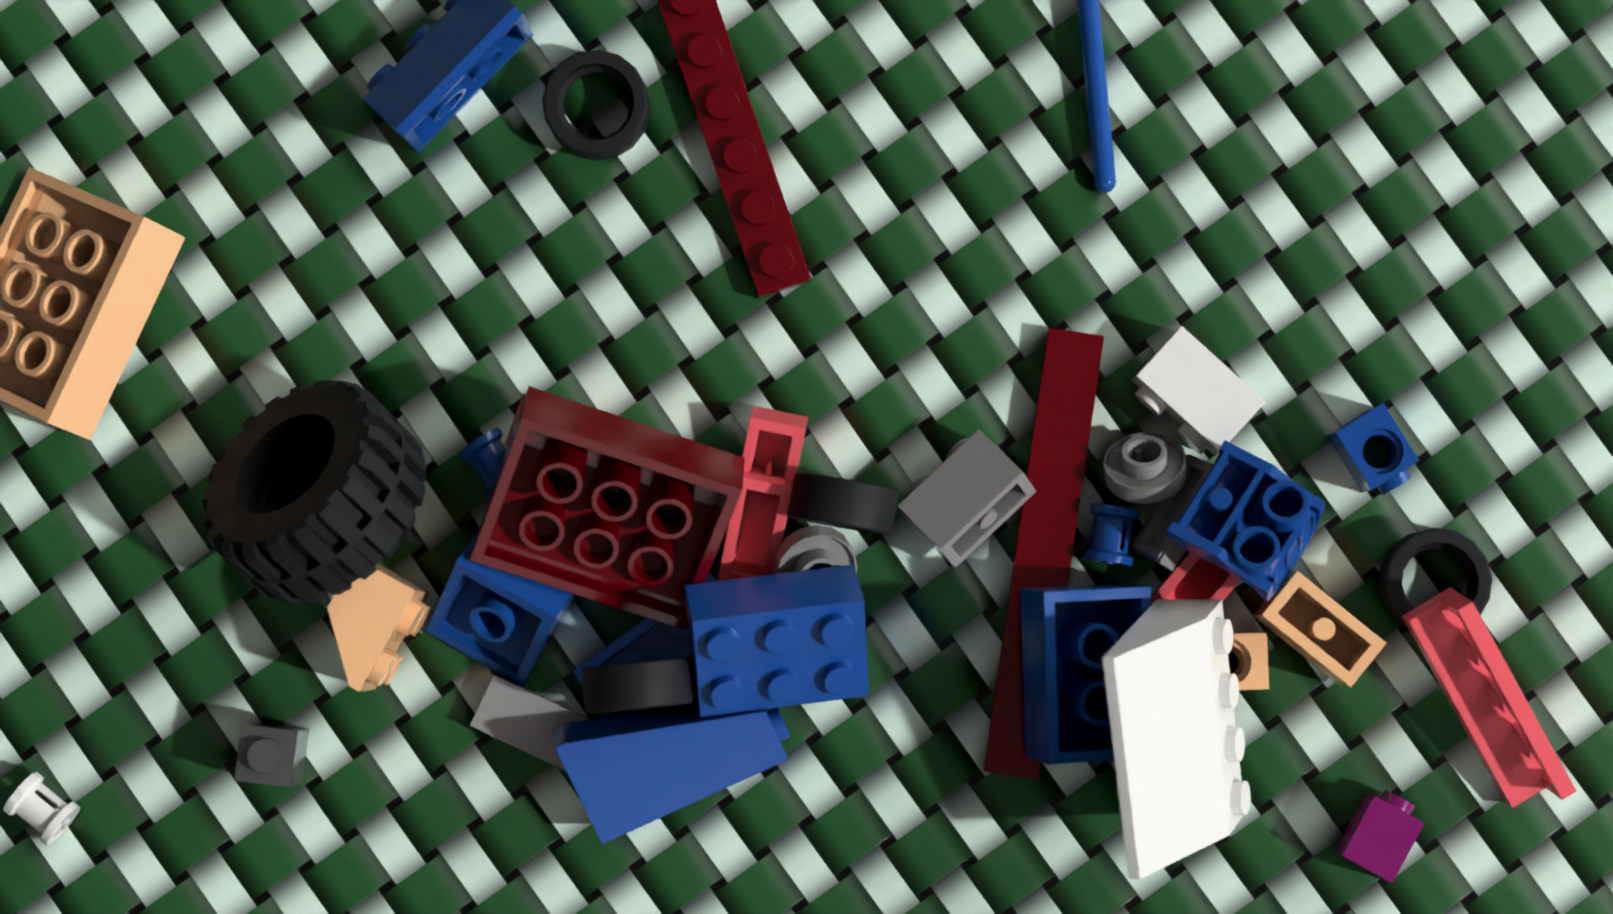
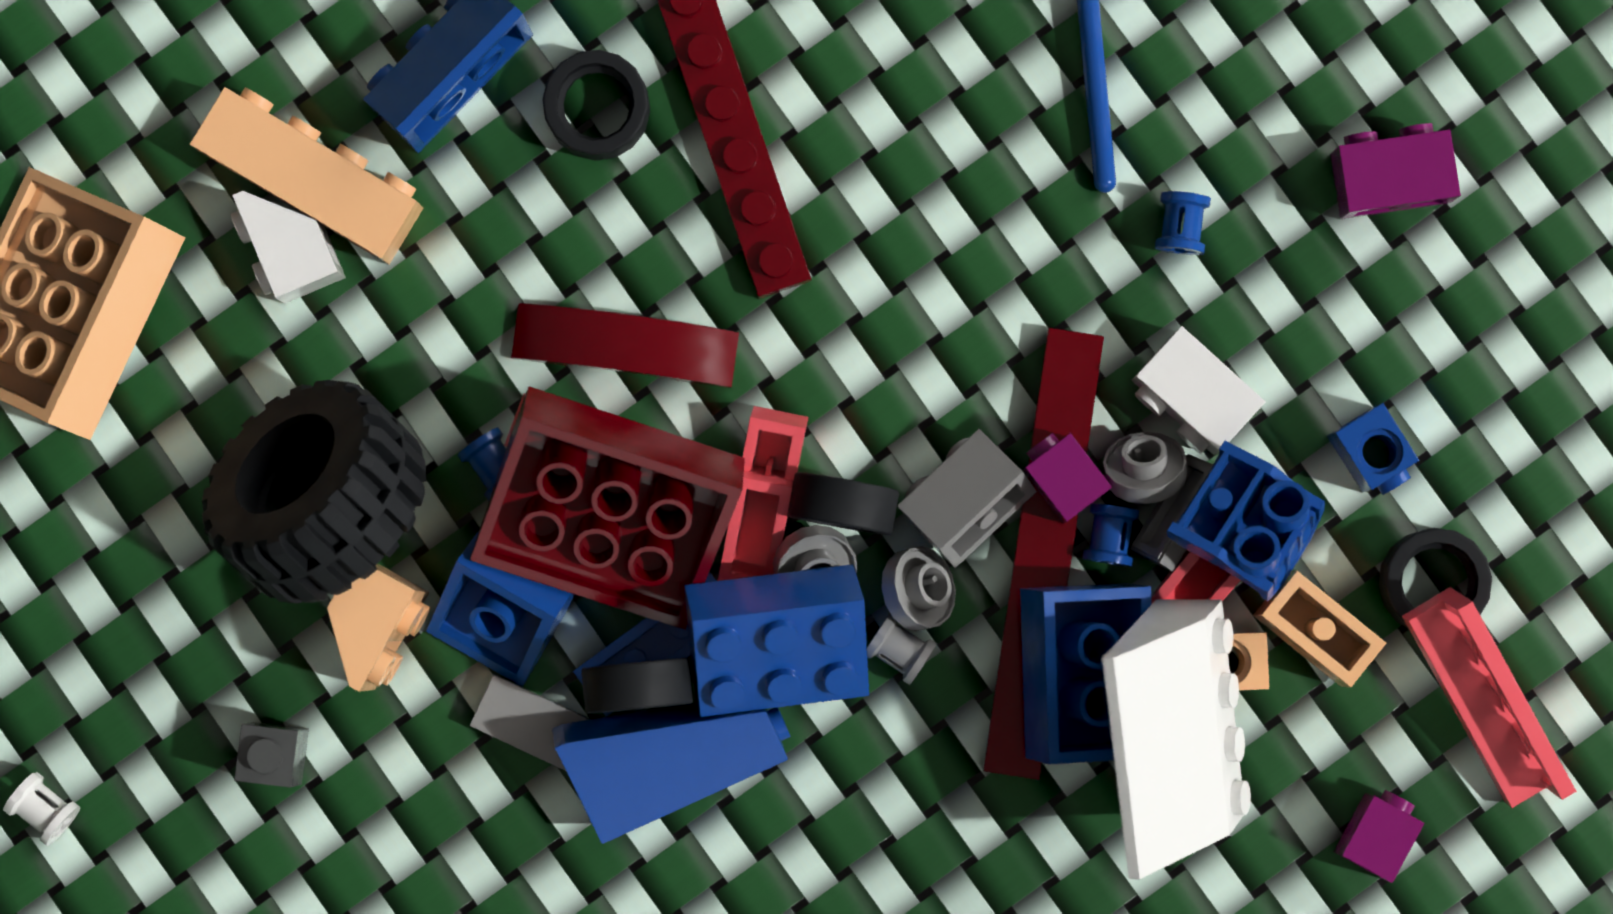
none -> light nougat brick [190,87,423,265]
none -> white slope [231,191,346,304]
none -> dark red slope [511,303,739,388]
none -> light grey bush [867,613,937,685]
none -> light grey plate [881,546,956,631]
none -> magenta brick [1023,433,1112,524]
none -> blue bush [1154,191,1211,255]
none -> magenta brick [1330,123,1461,219]

